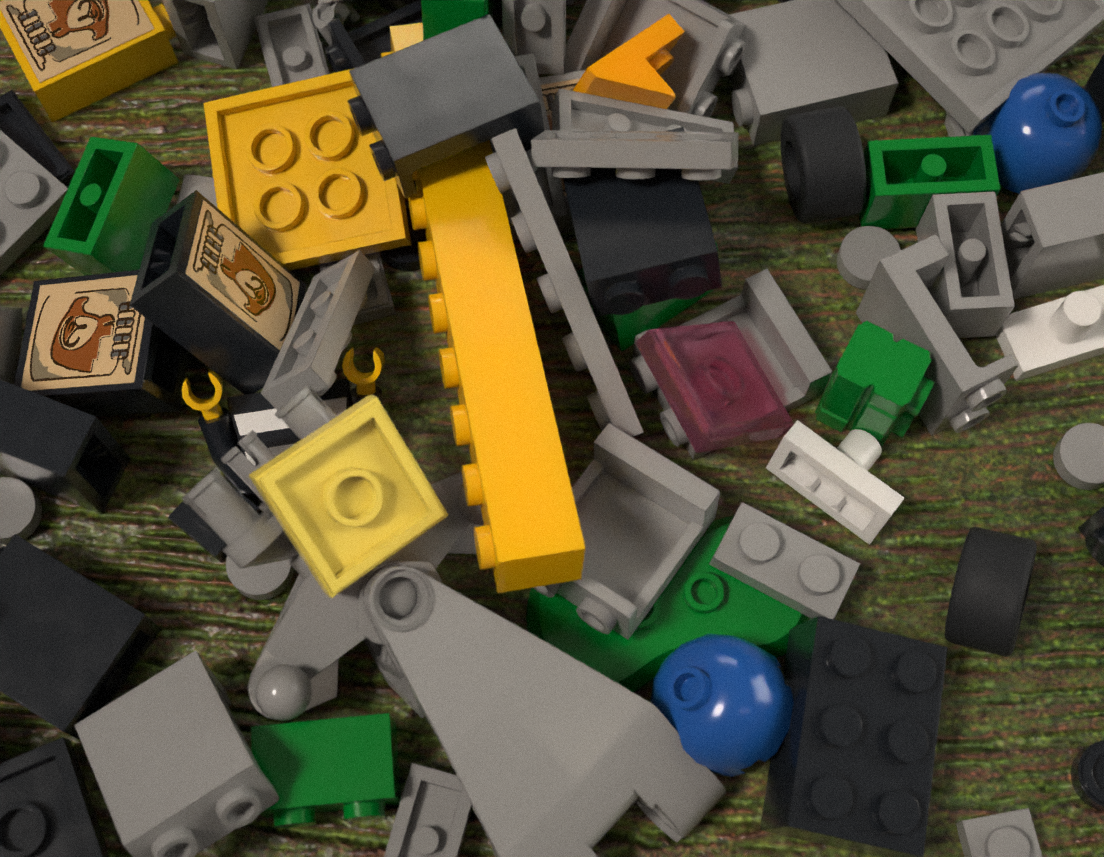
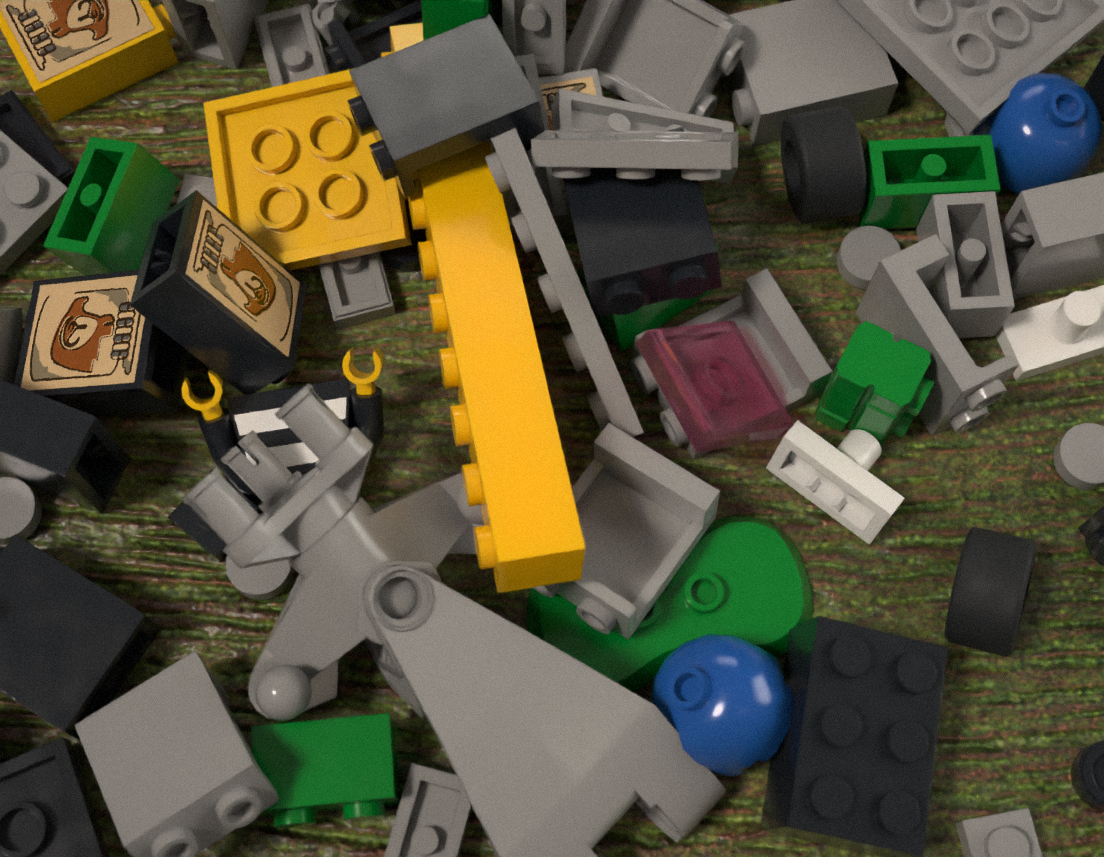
light yellow tile [248,395,449,598] -> none
light grey plate [261,250,375,410] -> none
light orange slope [572,14,685,109] -> none
light grey plate [709,502,860,619] -> none

